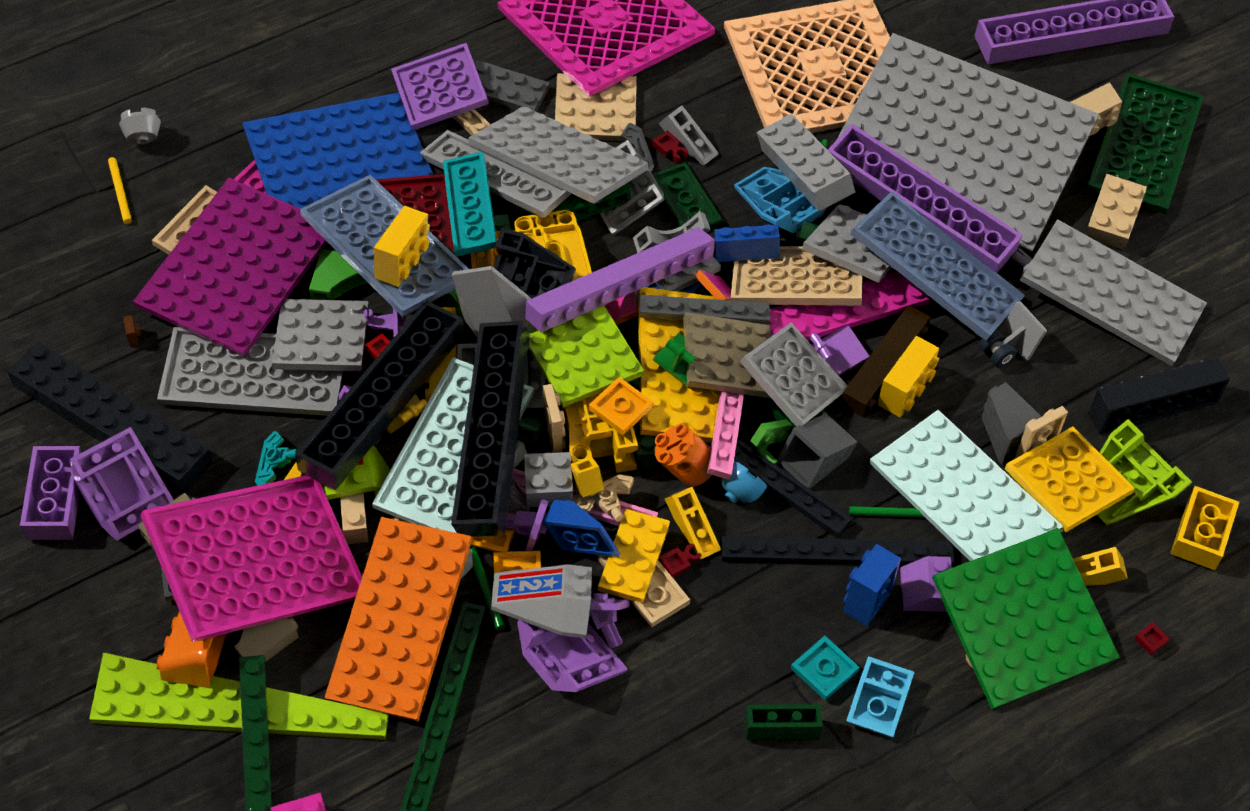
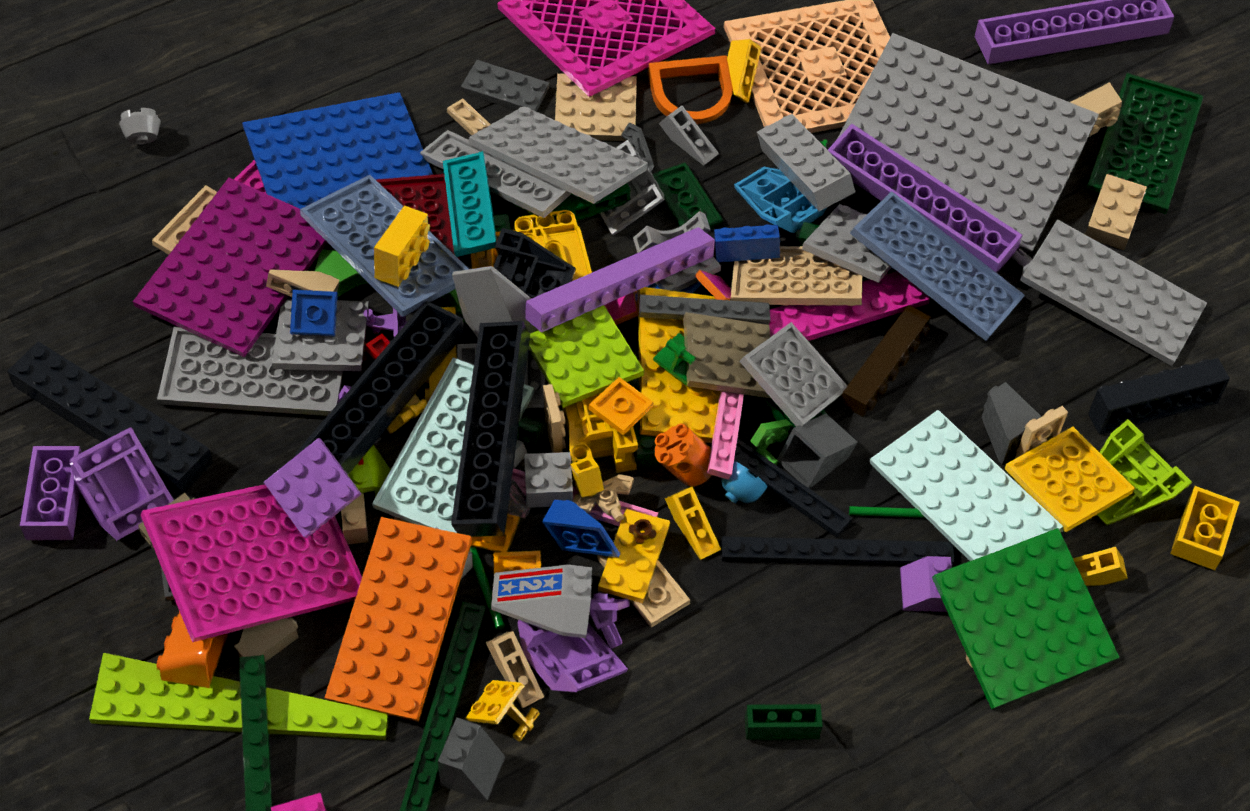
yellow bar [108,157,132,224] -> none
reddish brown plate [123,315,141,347] -> none
teal piece [255,430,299,486] -> none
medium lavender plate [391,43,489,130] -> none
medium lavender piece [506,499,548,551] -> none
dark red plate [652,130,688,164] -> none
dark red plate [658,544,702,578] -> none
teal plate [791,636,860,701] -> none
medium lavender plate [810,325,869,376] -> none
blue brick [843,544,901,627] -> none
medium azure slope [846,656,914,738] -> none
yellow brick [878,336,940,418] -> none
light grey plate [979,302,1047,368] -> none
dark red plate [1134,622,1170,656] -> none
none -> medium lavender plate [264,438,361,538]
none -> tan slope [266,270,340,297]
none -> blue tile [290,290,338,337]
none -> dark grey slope [438,718,505,802]
none -> yellow plate [466,680,540,741]
none -> tan slope [486,631,544,708]
none -> reddish brown plate [629,519,656,544]
none -> orange window [648,55,733,124]
none -> yellow slope [727,39,762,103]

